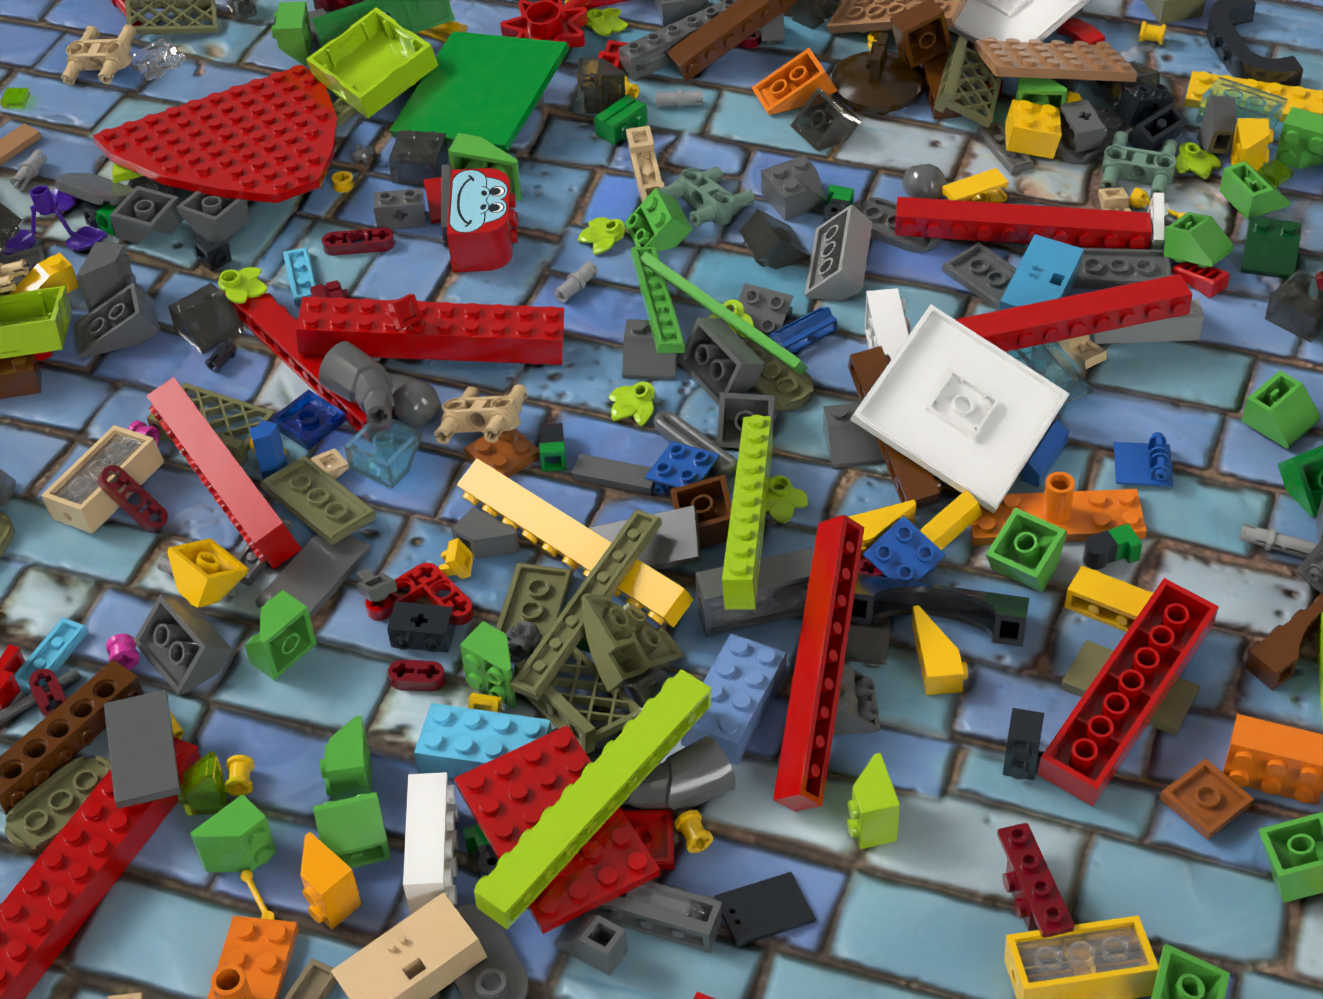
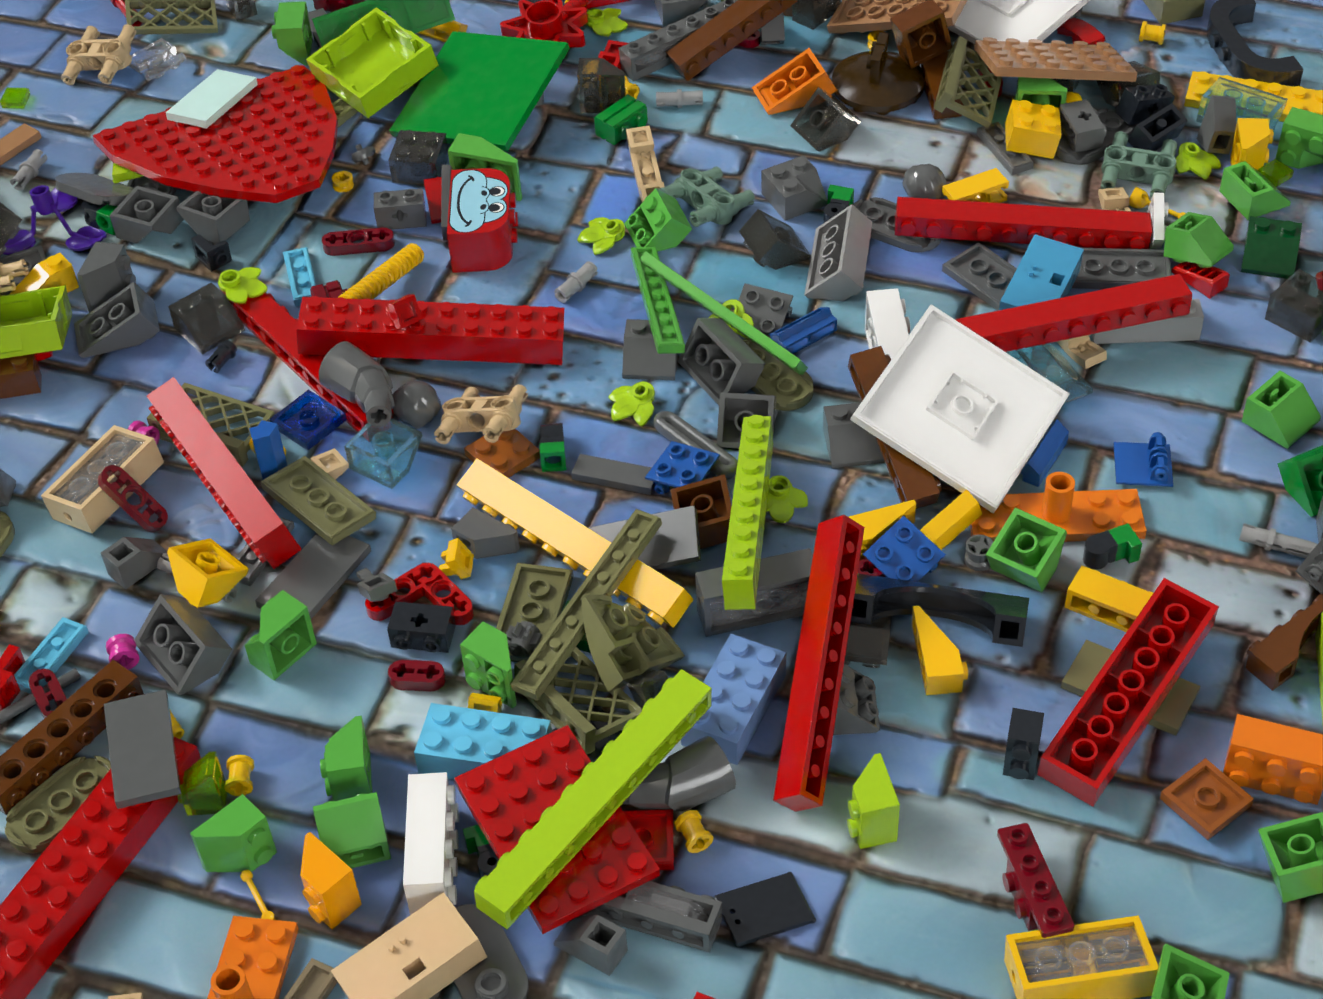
none -> dark grey slope [101,537,167,590]
none -> light aqua tile [166,69,258,129]
none -> yellow piece [338,243,424,300]
none -> dark grey wheel [964,534,993,571]

